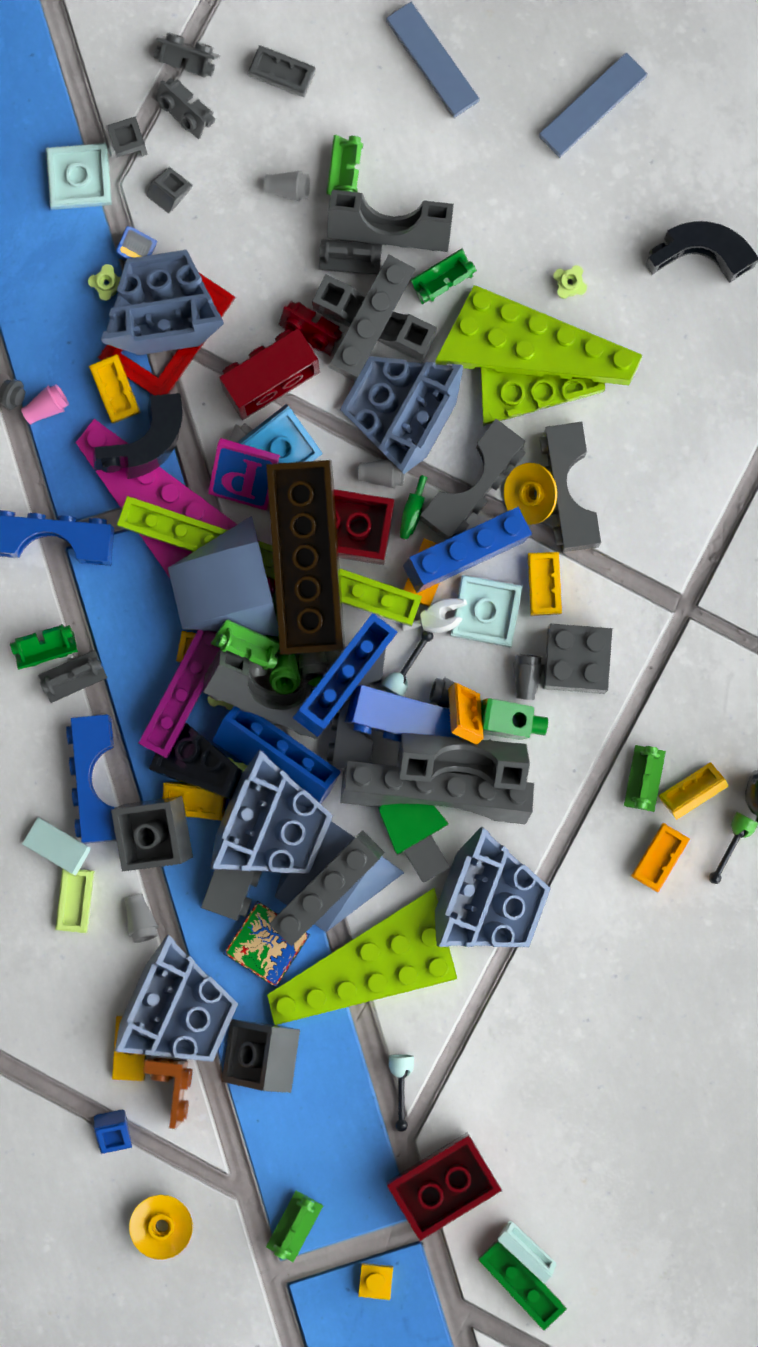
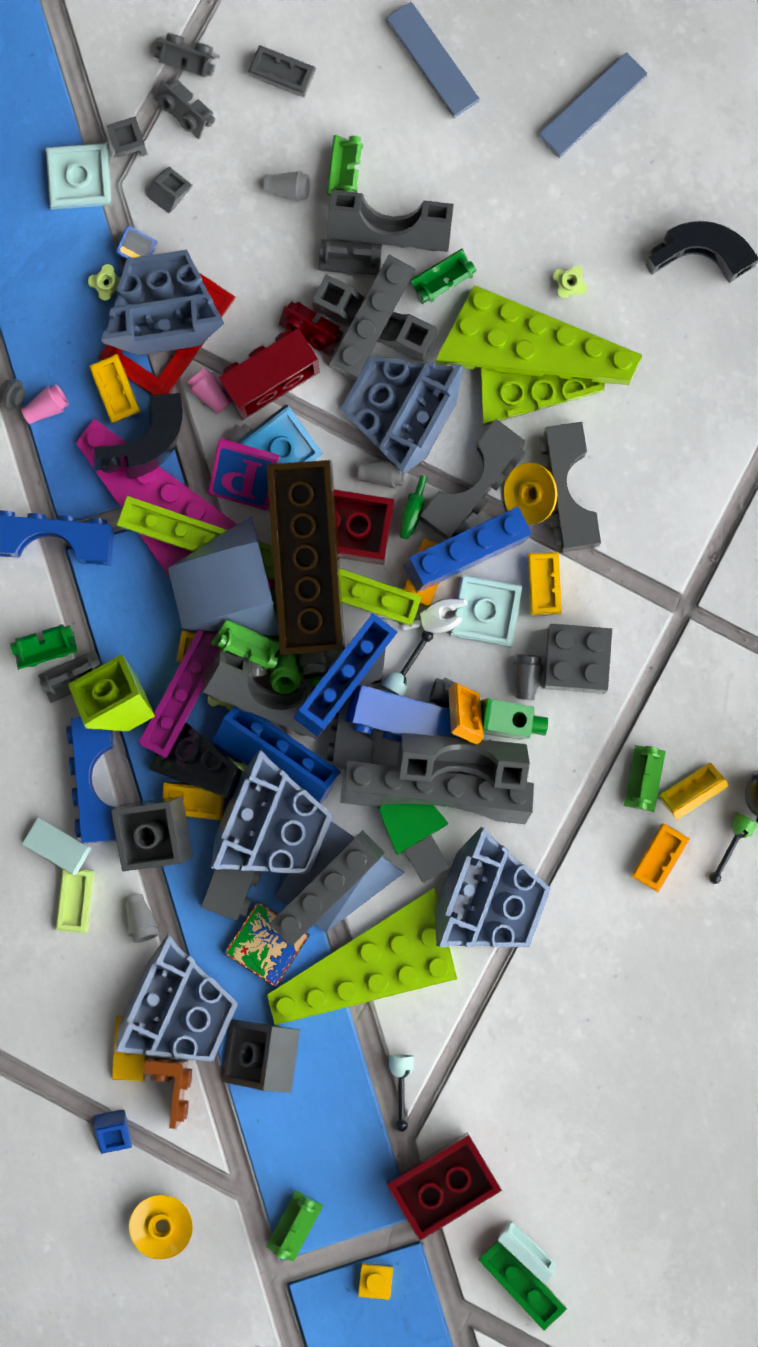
none -> lime slope [68,654,155,732]
none -> bright pink cone [187,367,231,414]

